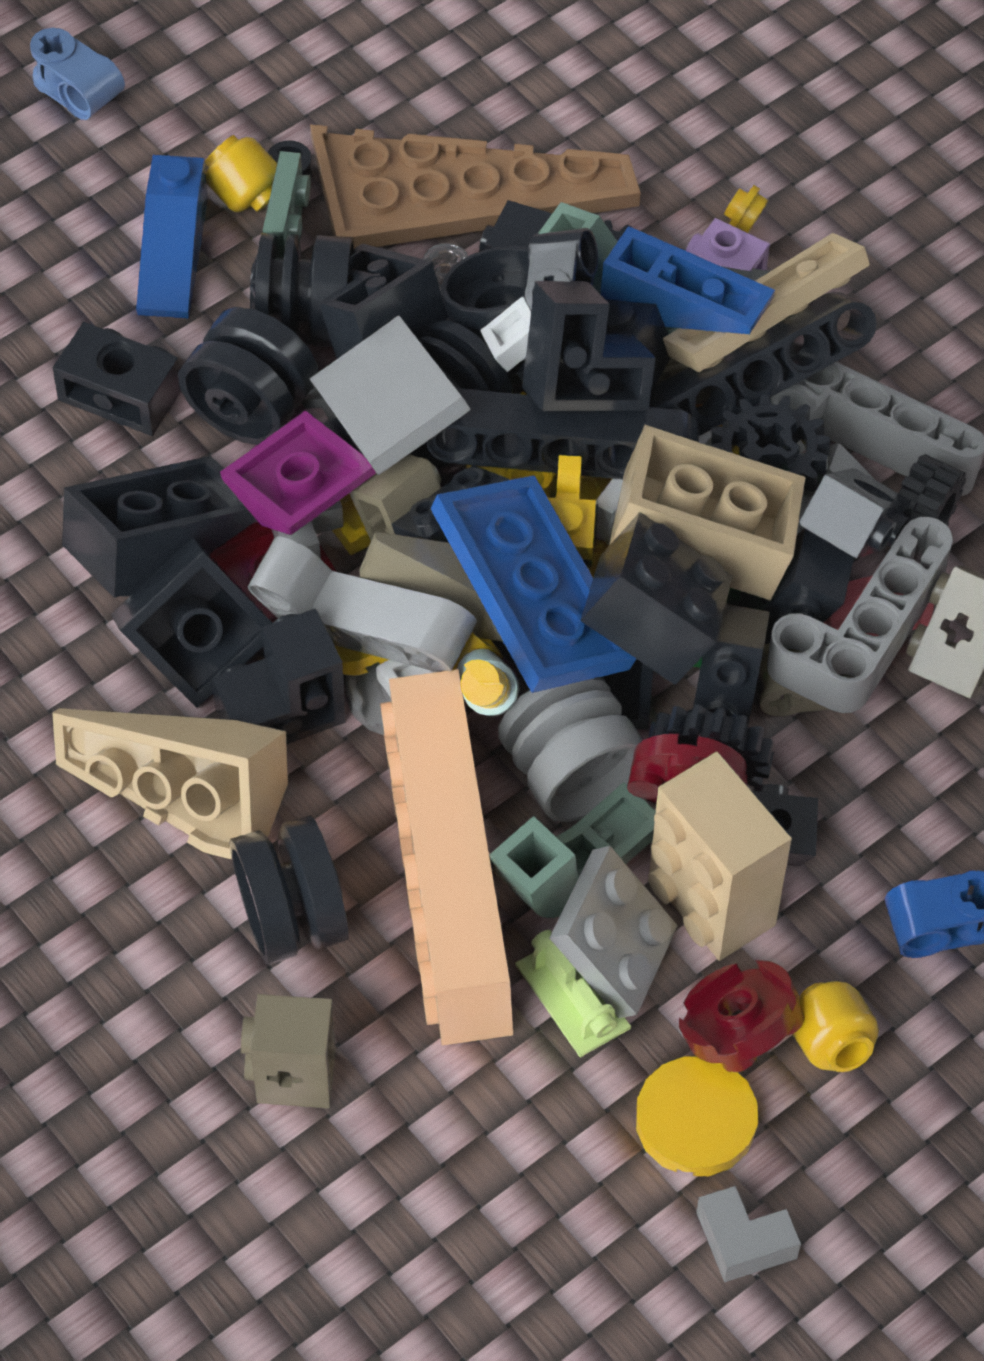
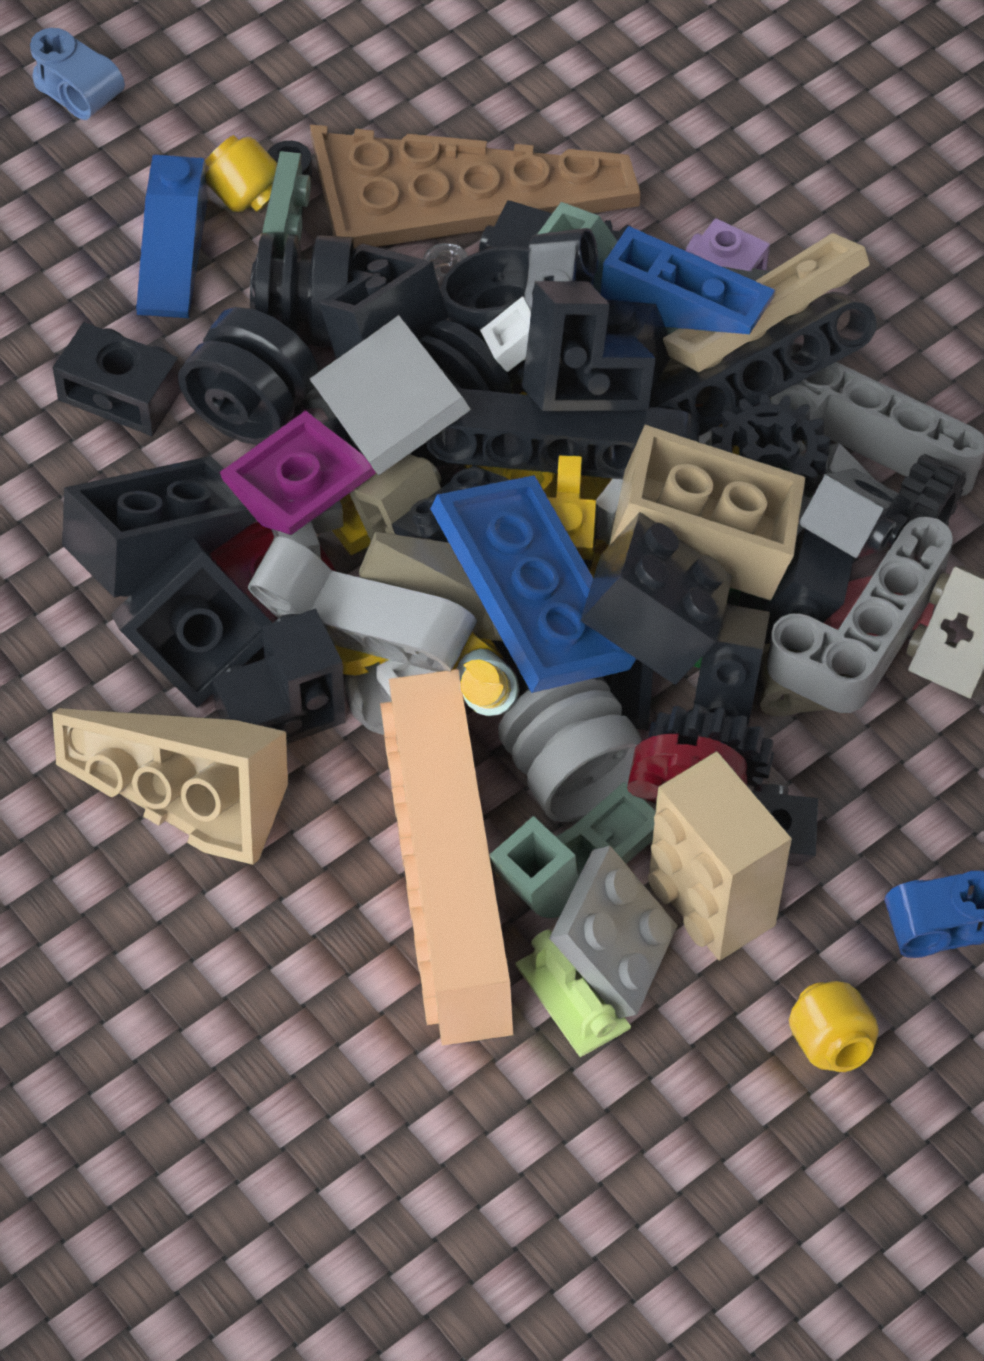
black wheel [229,815,349,965] -> none
dark tan brick [241,994,336,1109] -> none
yellow tile [636,1056,758,1176] -> none
dark red plate [679,960,804,1072] -> none
light grey piece [696,1186,801,1282] -> none
yellow plate [723,185,769,233] -> none

